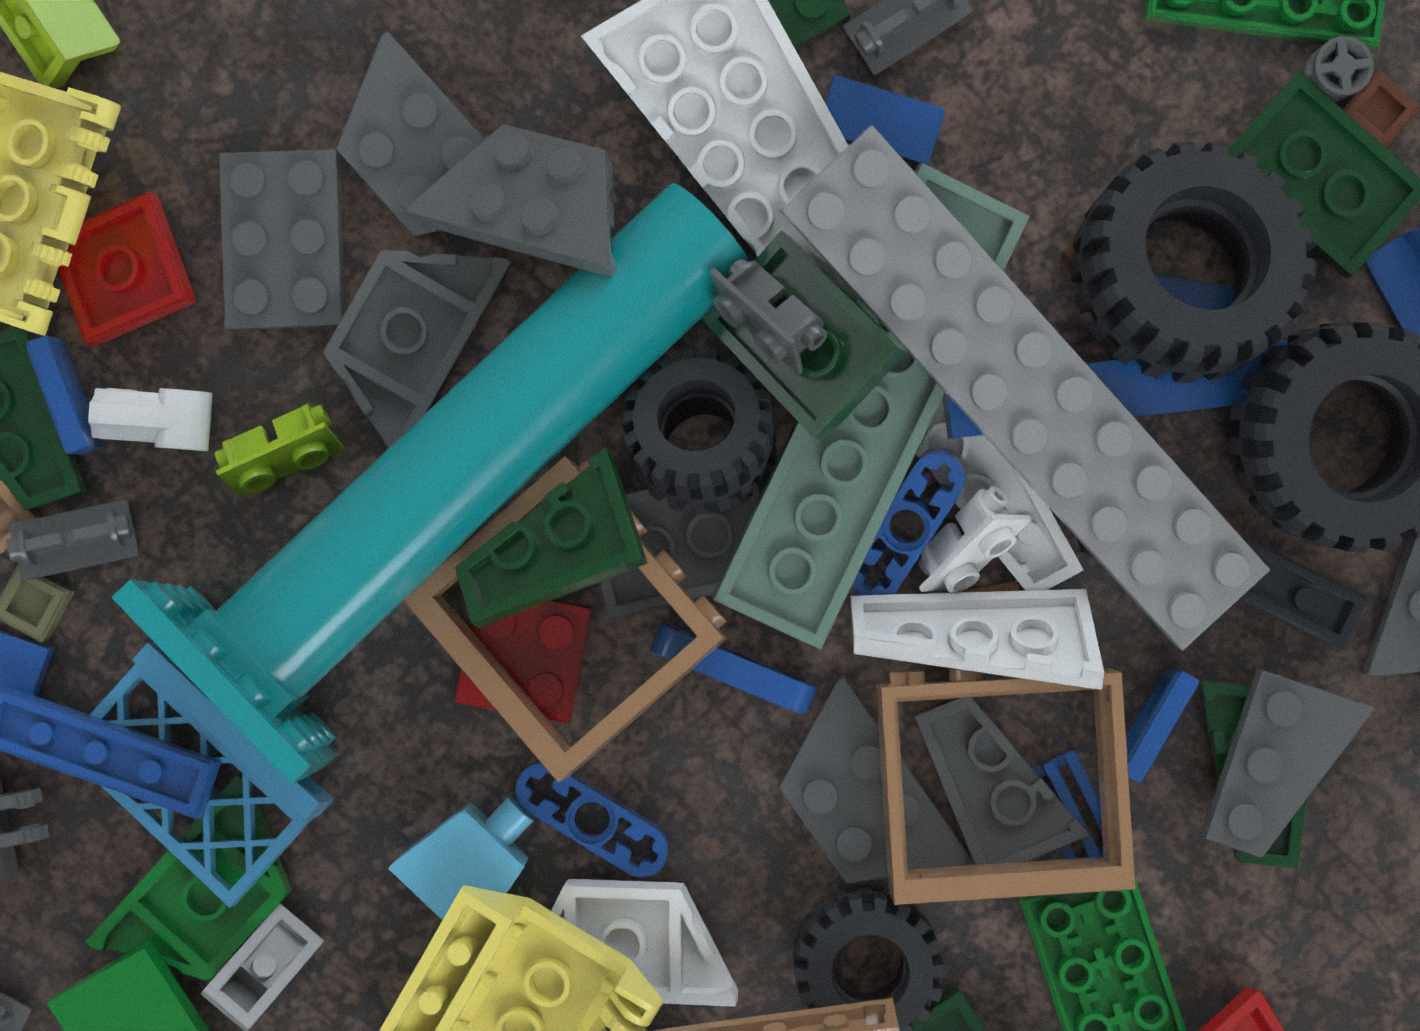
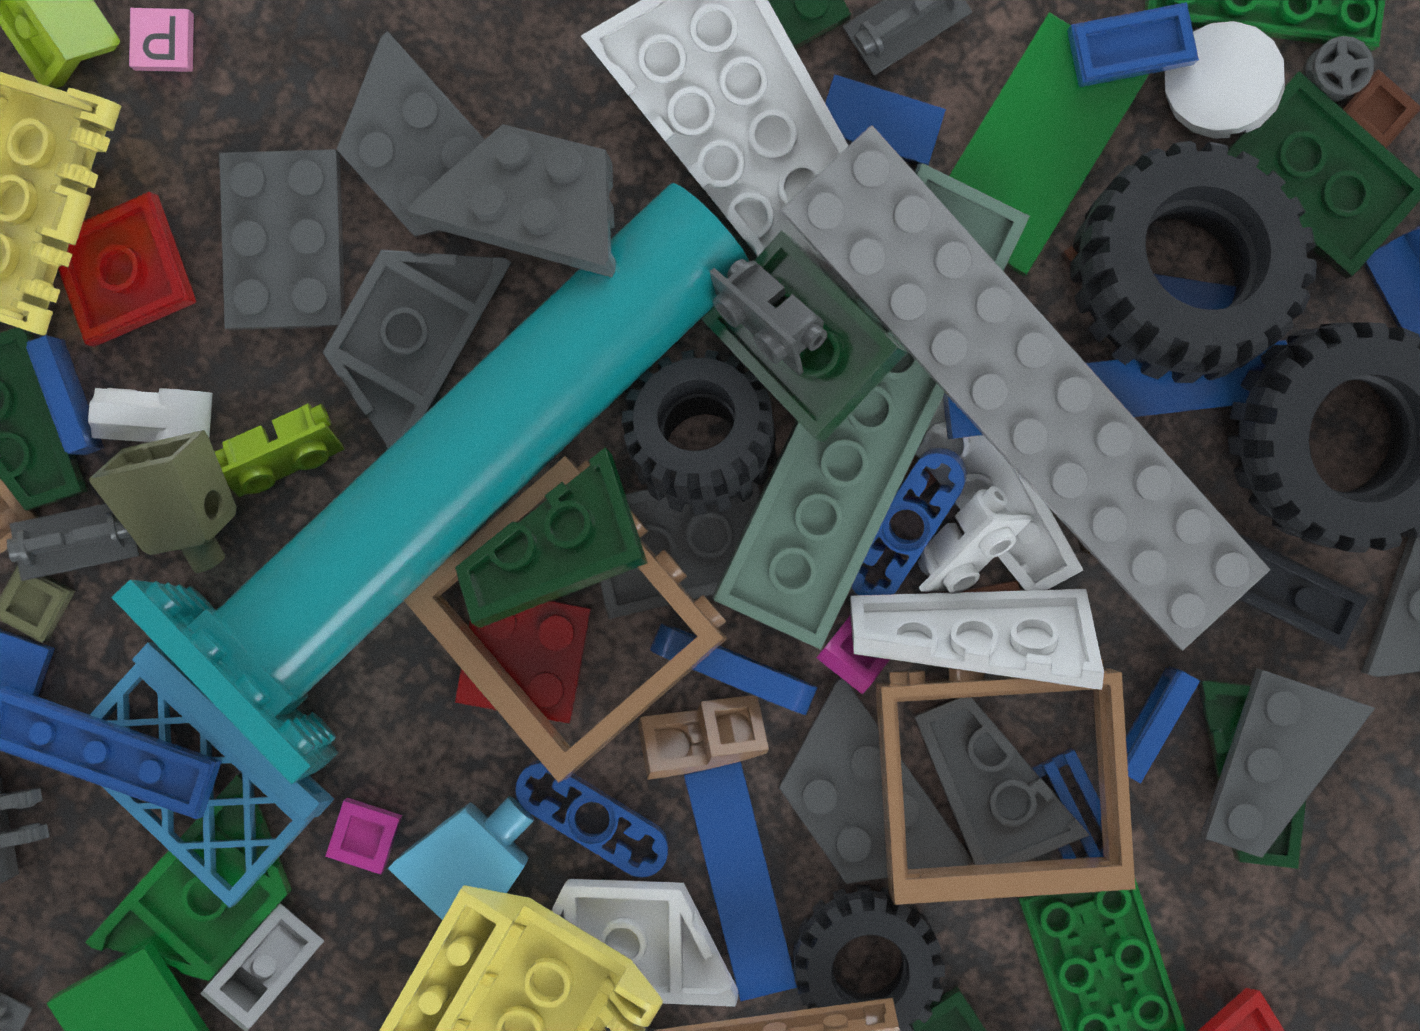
none -> olive torso [89,430,236,573]
none -> bright pink tile [129,8,194,72]
none -> dark pink plate [325,797,403,875]
none -> medium nougat slope [638,695,769,780]
none -> blue tile [684,761,797,1002]
none -> dark pink plate [816,616,890,695]
none -> green tile [949,12,1149,277]
none -> blue tile [1067,2,1199,87]
none -> white tile [1165,21,1285,139]

